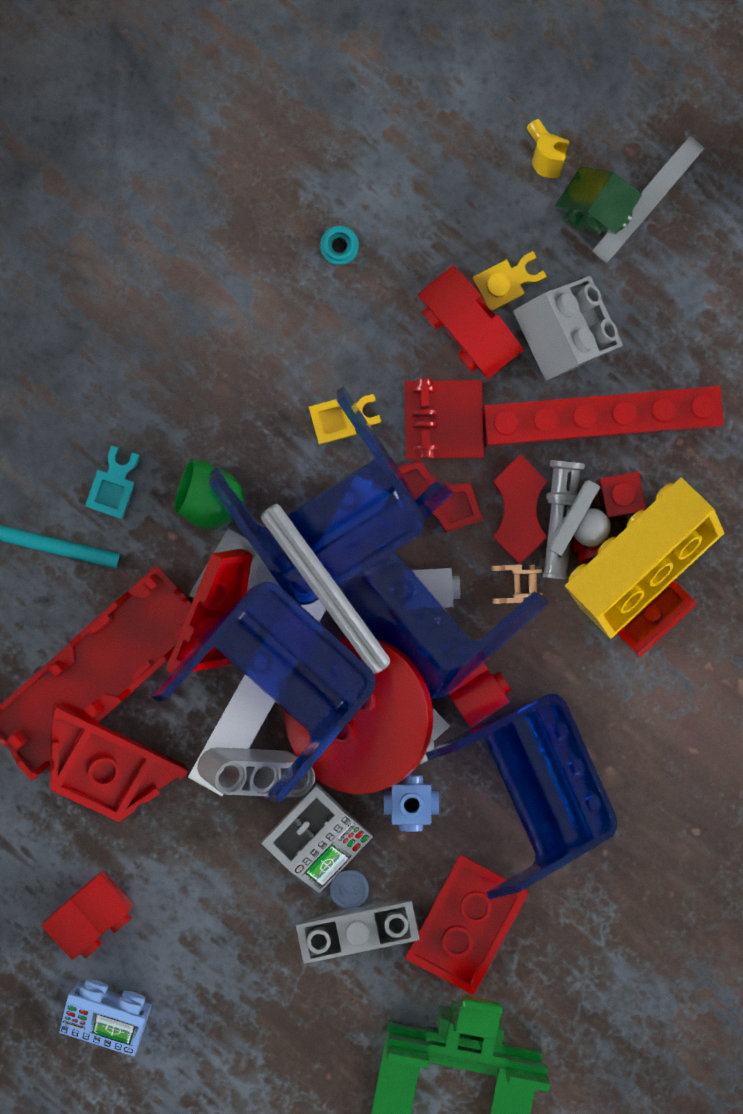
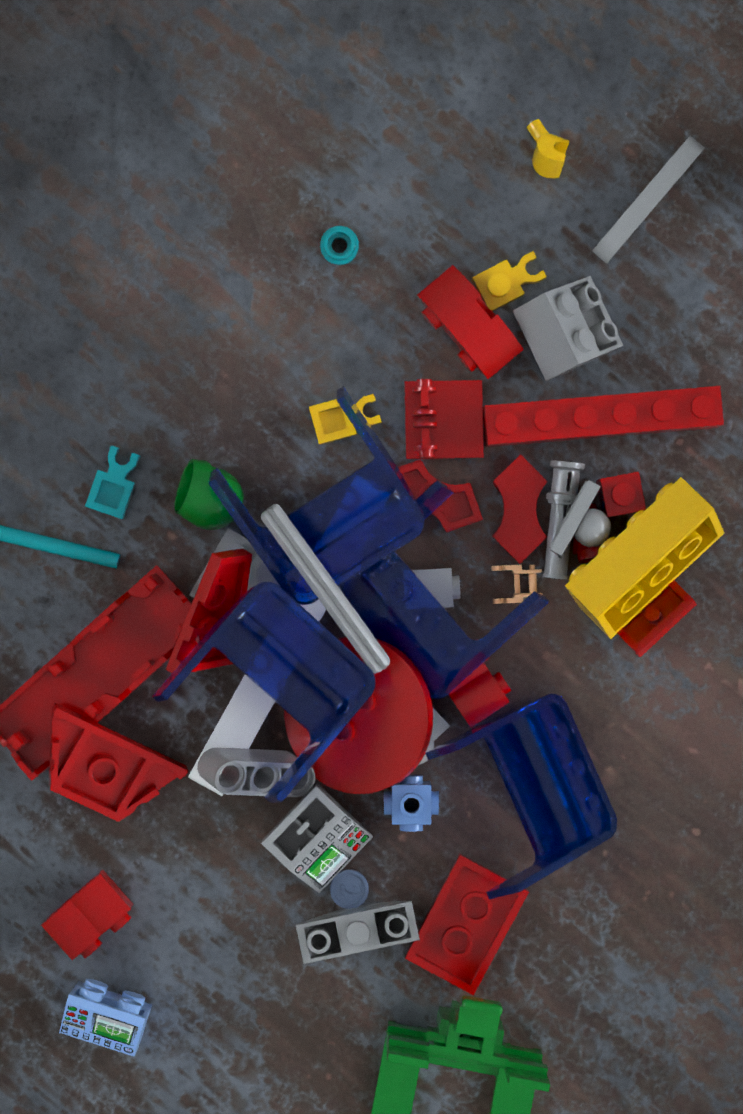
dark green brick [555,167,642,235] -> none

